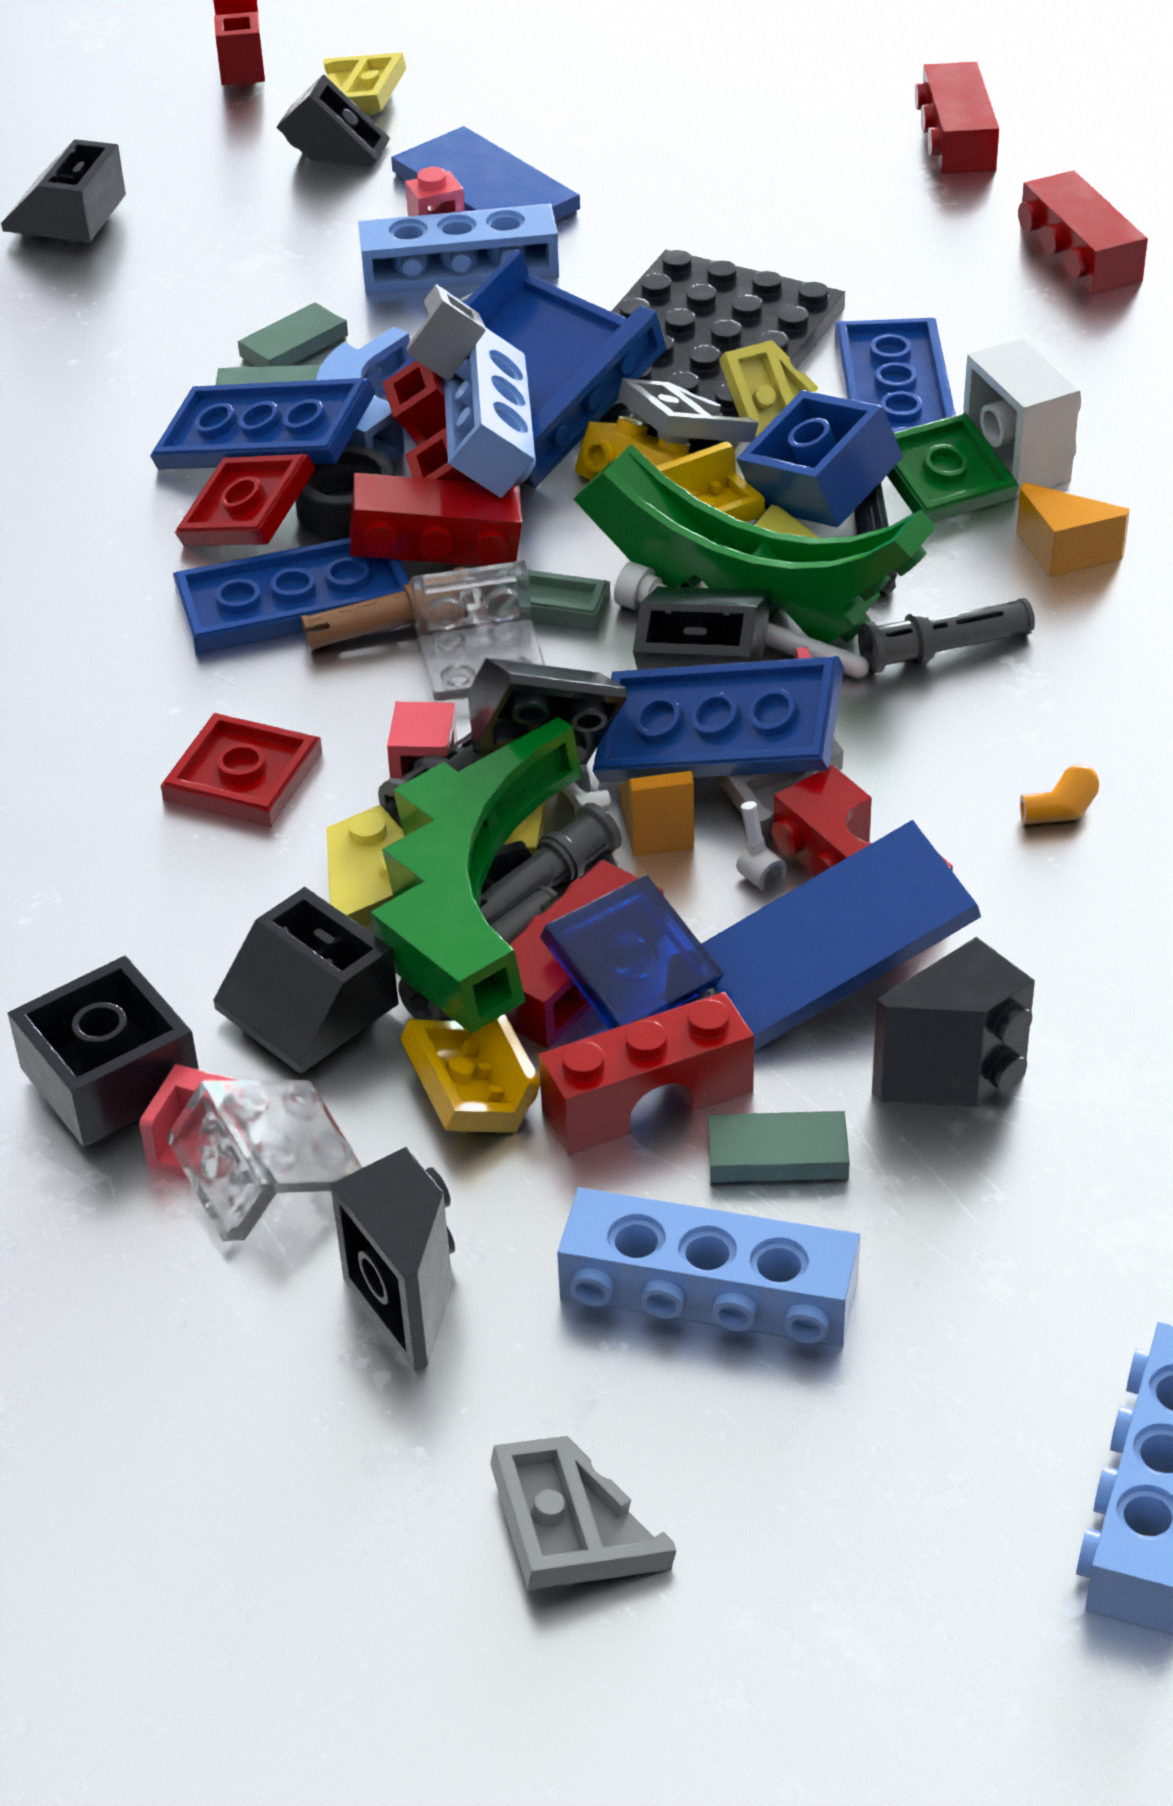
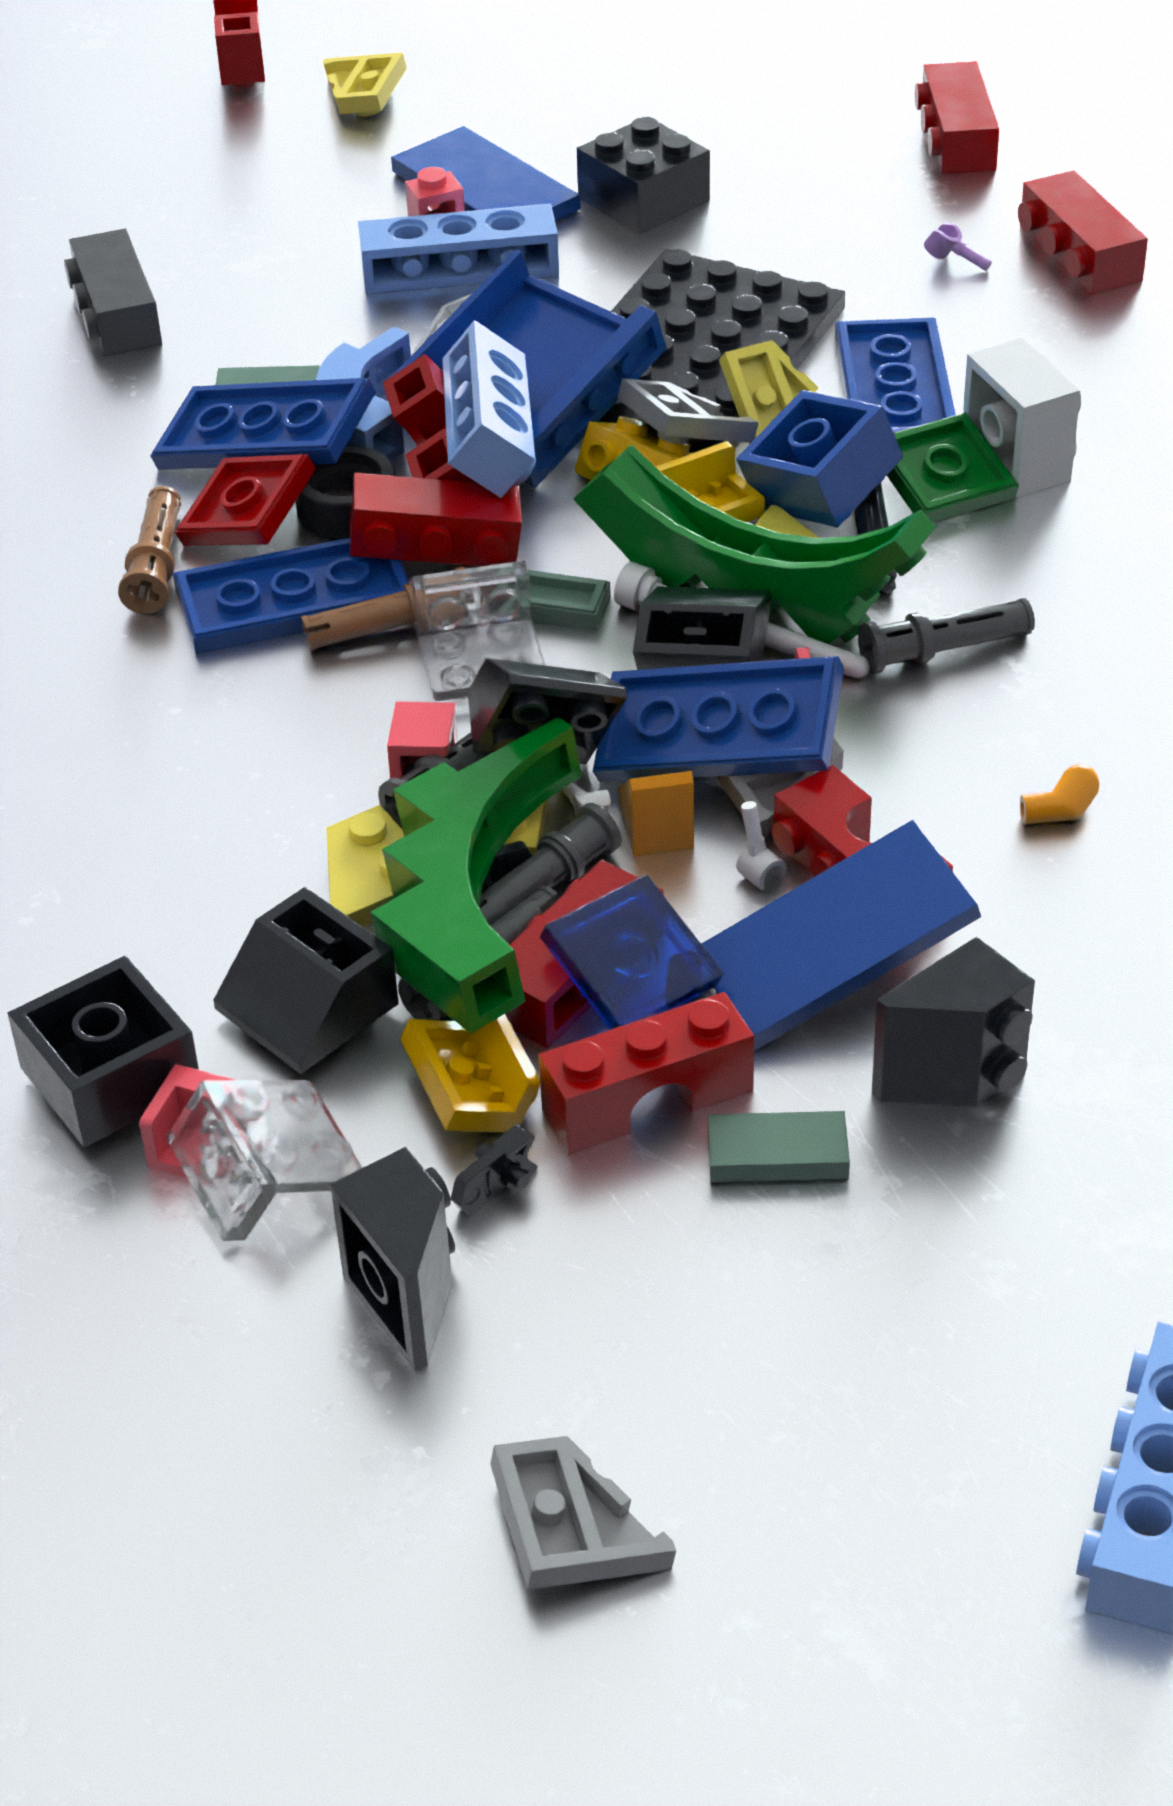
black slope [1,139,126,243] -> none
red tile [160,713,322,827] -> none
sand green tile [237,302,348,367] -> none
black slope [276,74,390,166] -> none
light grey panel [406,284,487,382] -> none
light blue brick [557,1187,860,1347] -> none
light orange slope [1016,482,1130,577] -> none
none -> dark grey brick [64,228,163,357]
none -> medium nougat pin [118,486,182,614]
none -> black piece [450,1124,538,1216]
none -> black brick [576,116,710,234]
none -> lavender hand [924,223,992,272]

